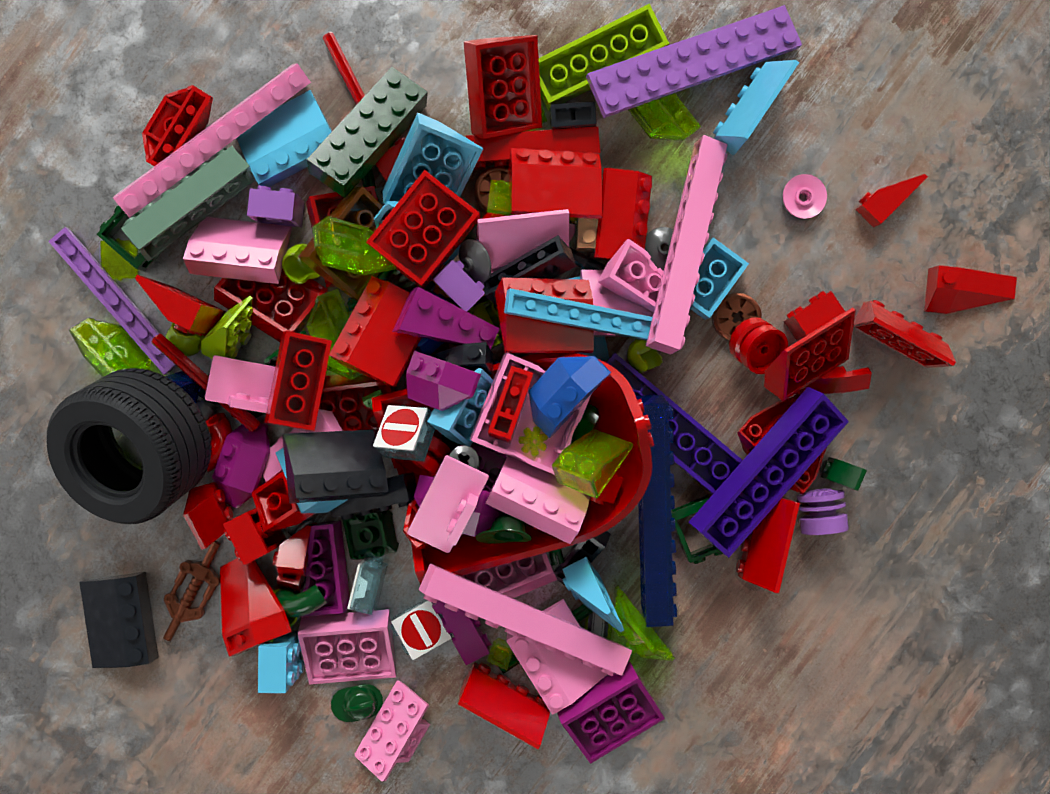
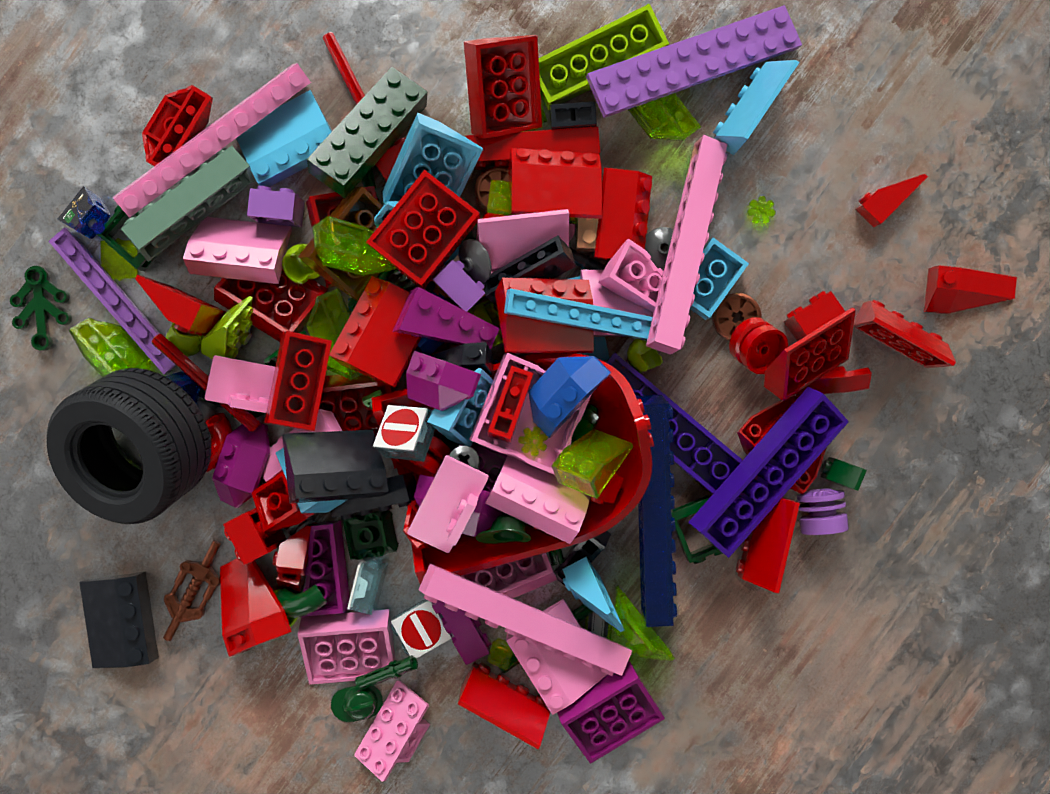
red slope [183,482,234,550] -> none
medium azure brick [258,631,304,693] -> none
bright pink dish [782,174,827,219] -> none
none -> dark green plant [10,266,72,351]
none -> clear blue torso [57,186,111,239]
none -> dark green pin [355,655,418,691]
none -> clear neon green plant [747,196,776,224]

